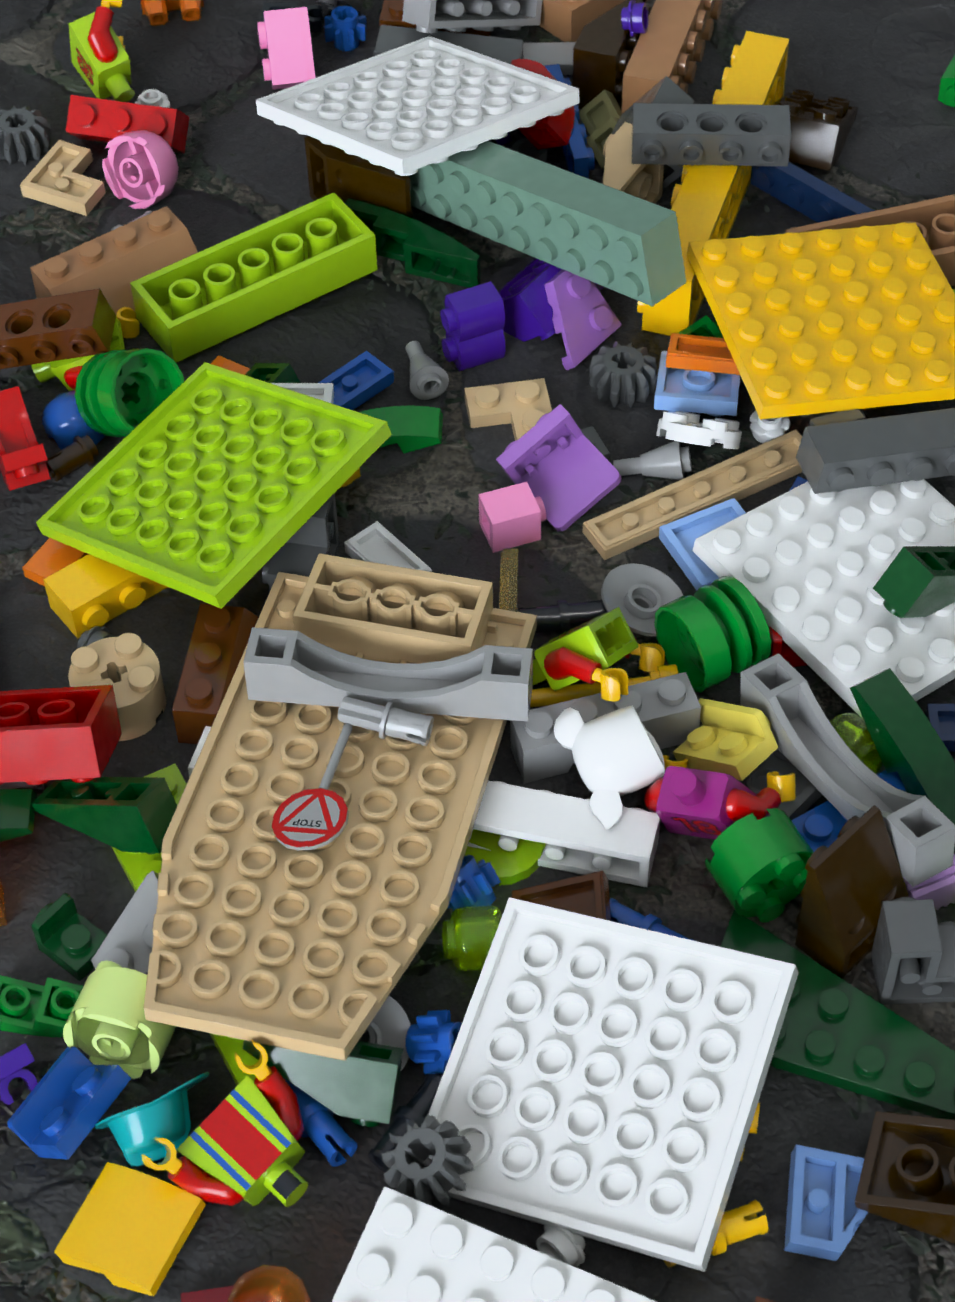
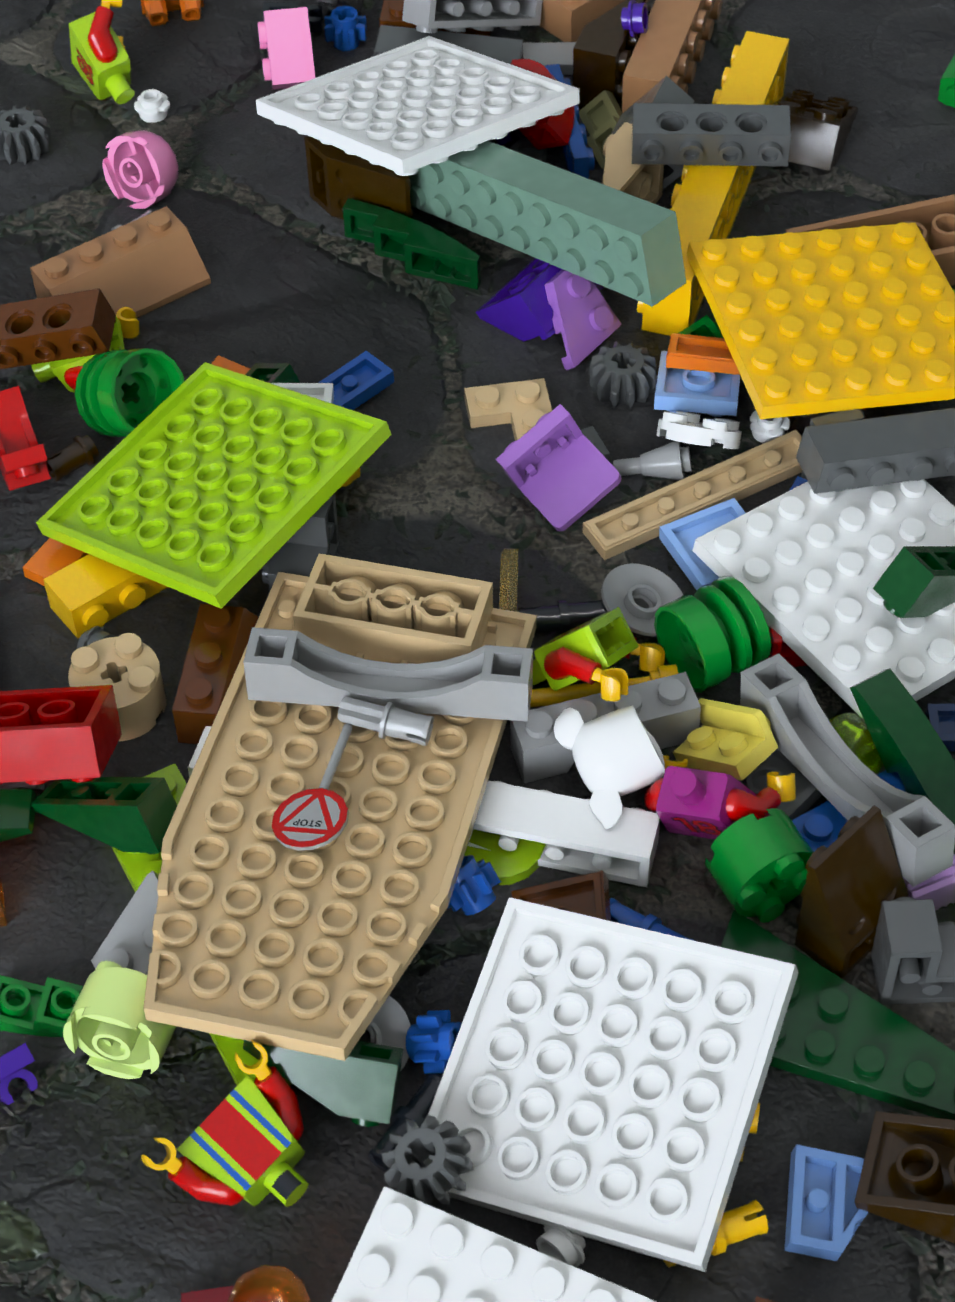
blue bracket [7,1047,132,1160] -> none
tan plate [20,140,106,216] -> none
dark green bracket [31,893,107,981] -> none
blue hair [42,390,106,449] -> none
yellow slope [54,1162,206,1296] -> none
red brick [66,95,190,153] -> none
teal piece [95,1072,209,1167] -> none
lime brick [130,192,377,363] -> none
blue pin [283,1077,358,1167] -> none
white tile [344,521,432,572] -> none
green slope [359,405,443,453] -> none
light grey cone [405,341,449,400] -> none
dark purple brick [440,281,505,372] -> none
clear neon green head [442,905,503,971] -> none
bright pink brick [478,482,546,553] -> none
dark blue plate [750,161,874,223] -> none

